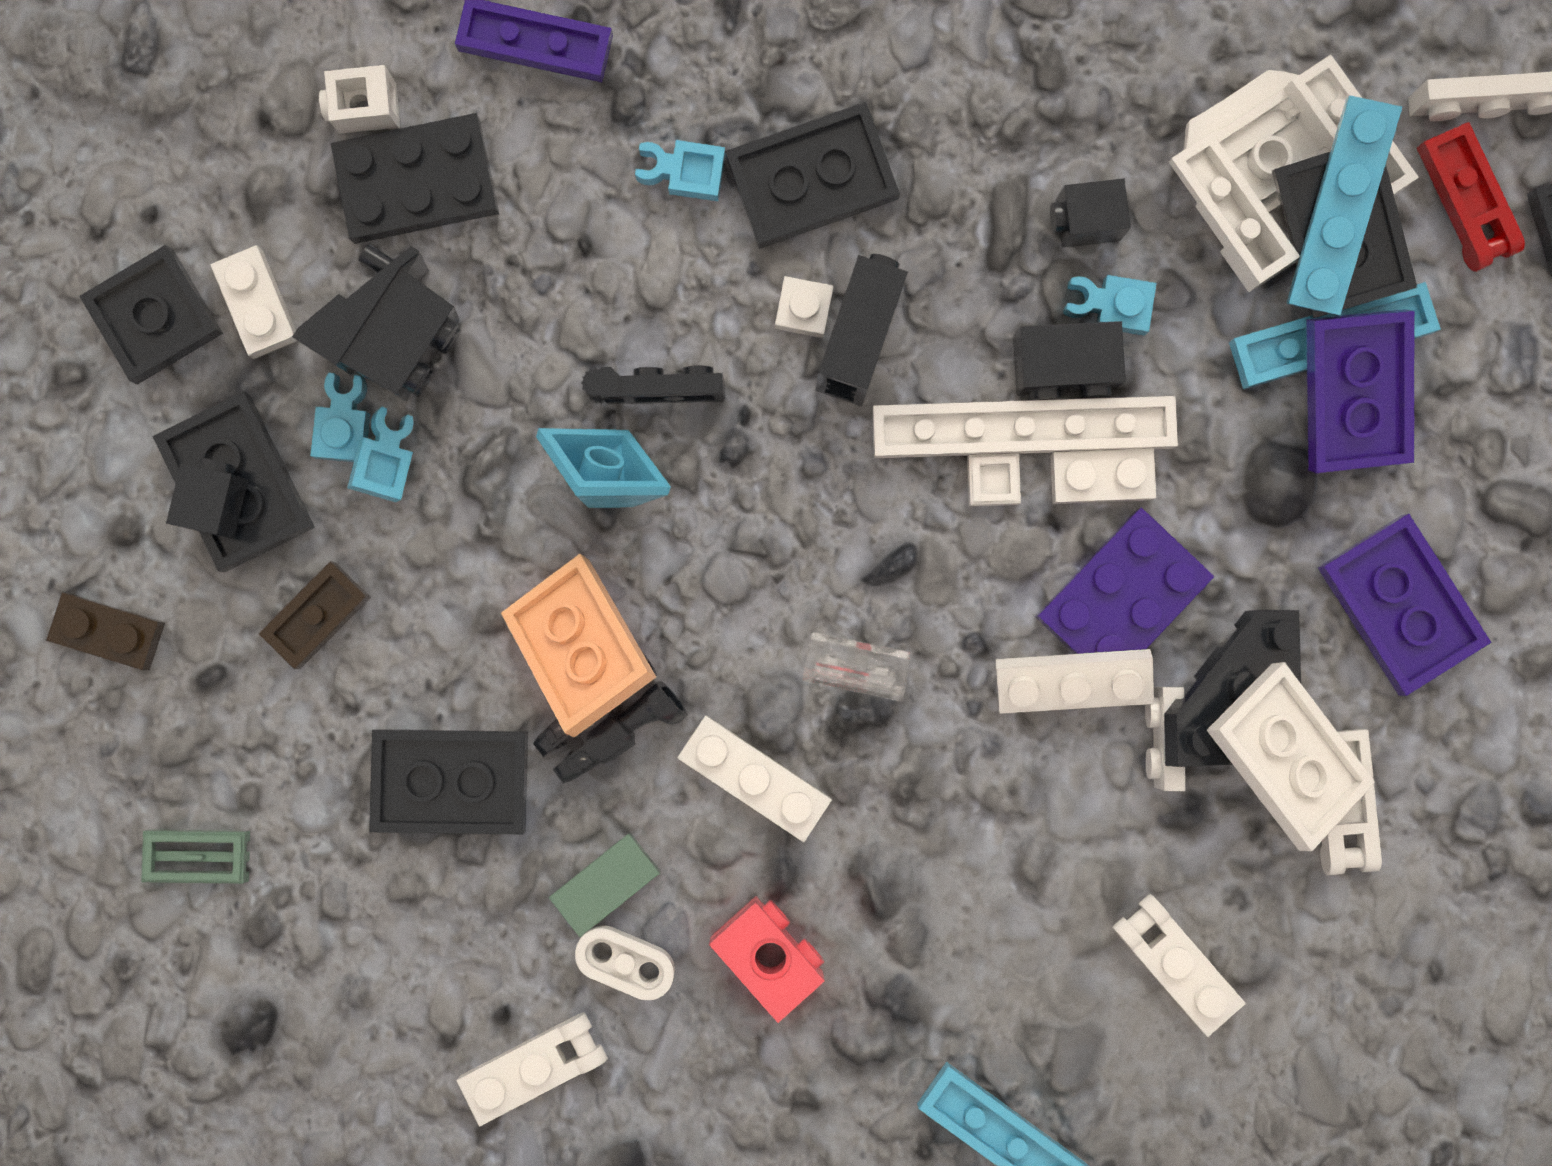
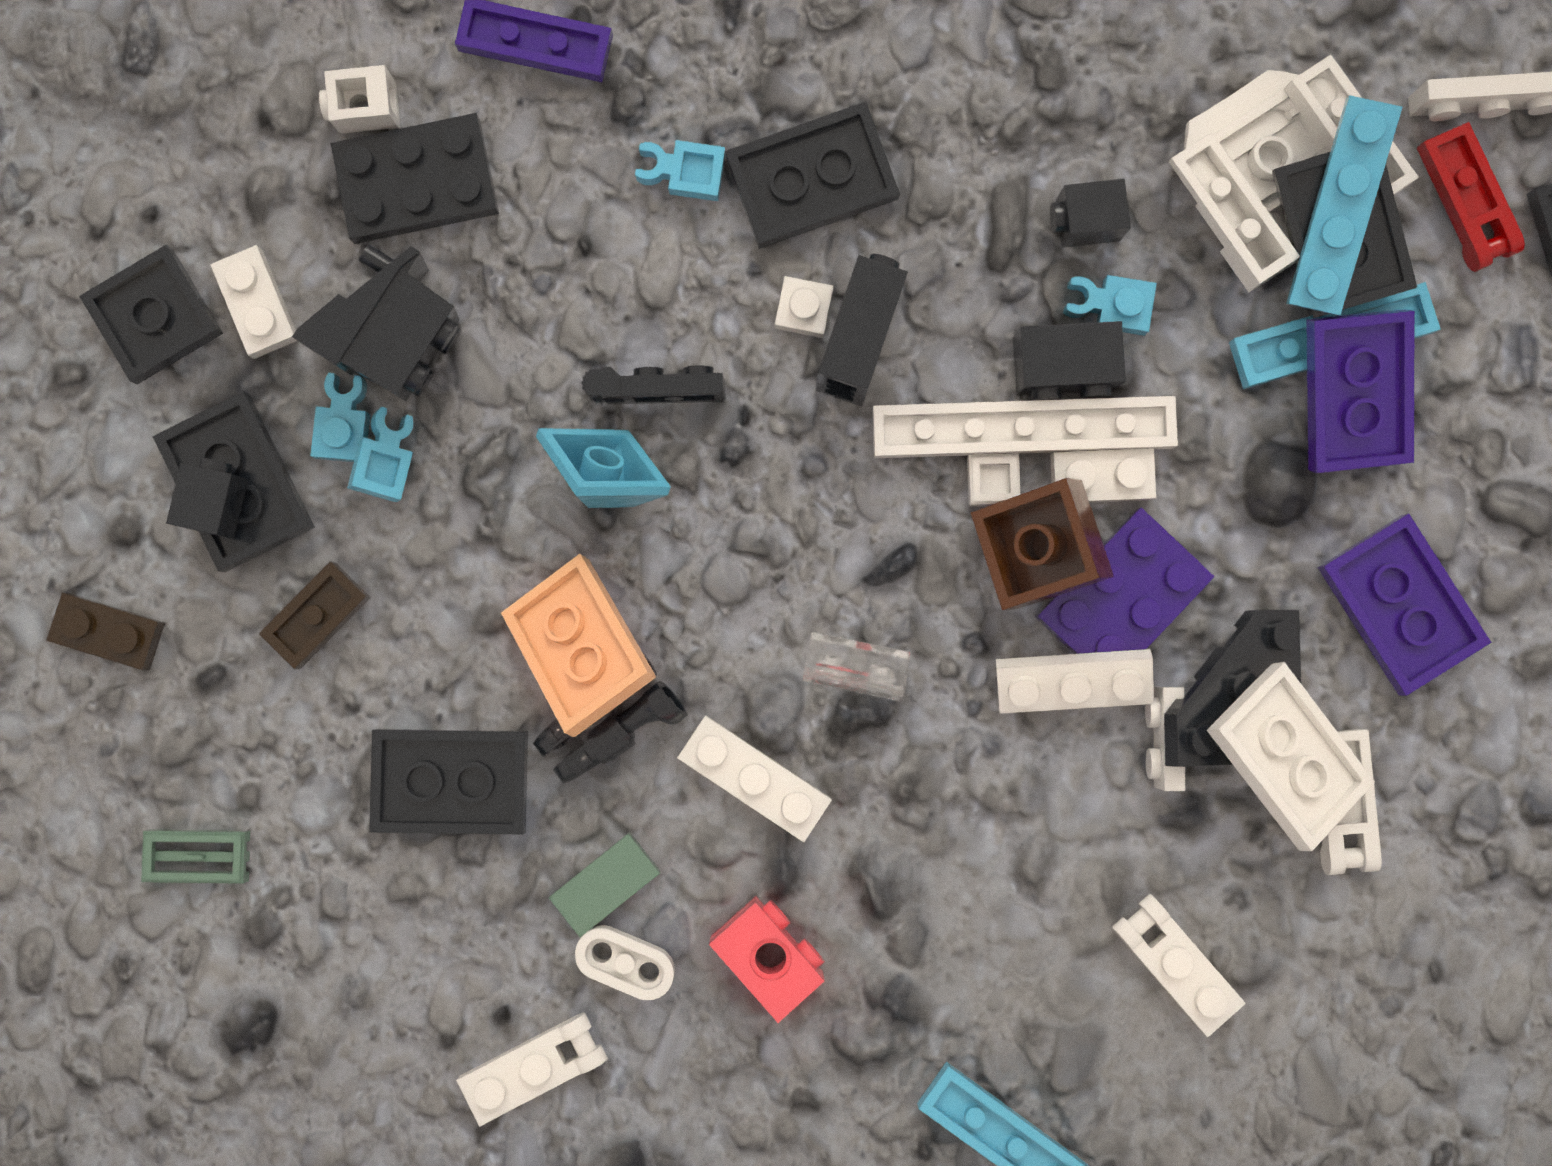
none -> reddish brown brick [971,478,1114,610]

